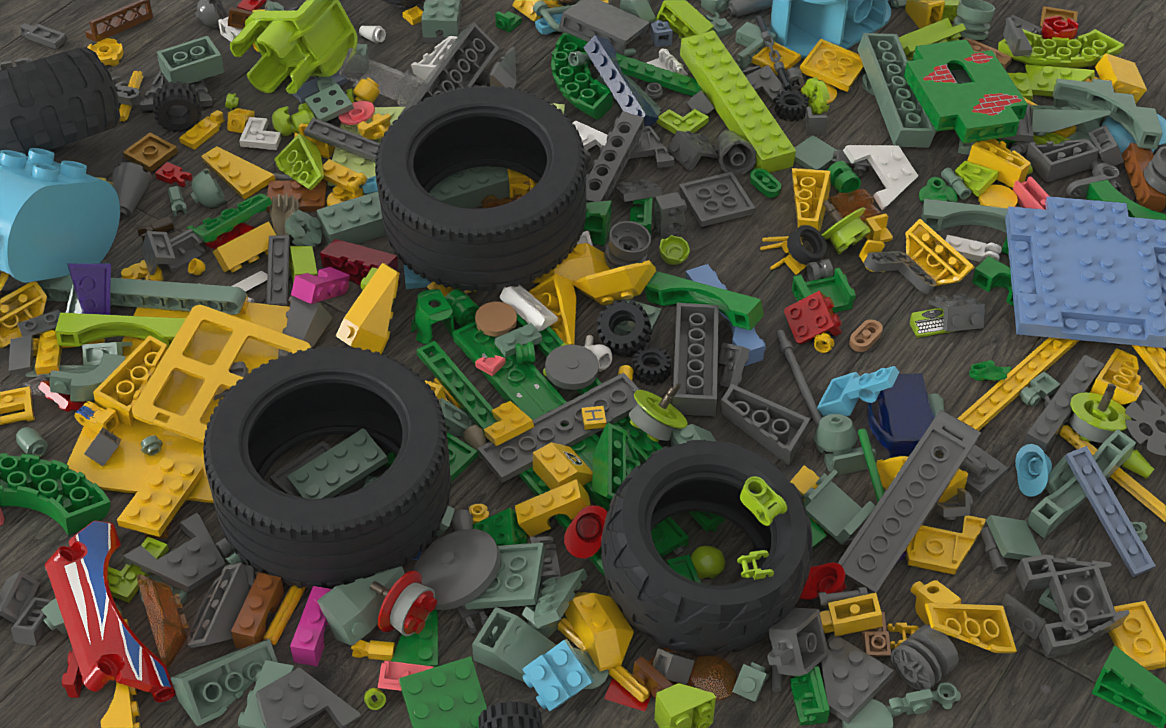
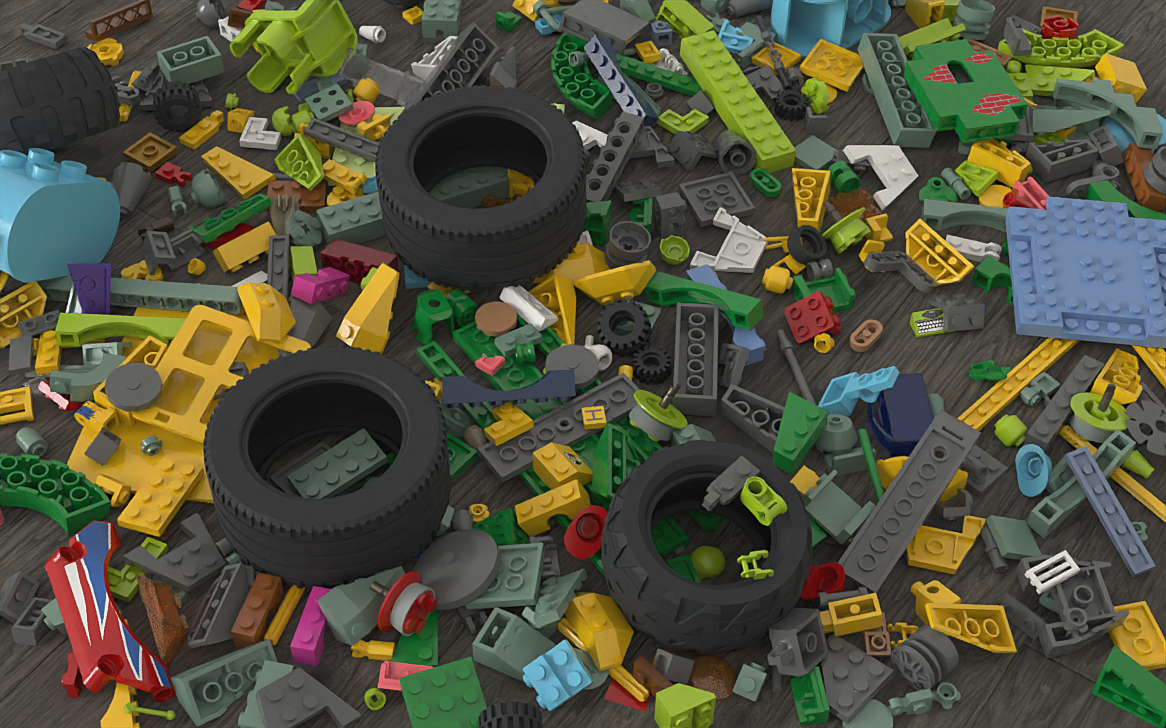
none -> yellow bracket [95,474,132,507]
none -> dark grey wheel [105,363,162,412]
none -> lime hinge [124,702,175,720]
none -> dark grey hinge [132,62,160,92]
none -> yellow wedge [237,282,296,343]
none -> dark blue arch [440,369,576,408]
none -> yellow plate [635,41,661,64]
none -> white wing [690,207,768,273]
none -> dark grey hinge [702,456,760,511]
none -> medium azure wing [718,19,753,54]
none -> yellow head [762,266,793,294]
none -> green wedge [773,392,828,474]
none -> lime head [994,414,1028,447]
none -> red bracket [1003,188,1035,209]
none -> lime hinge [1006,60,1022,73]
none -> white tile [1025,550,1080,594]

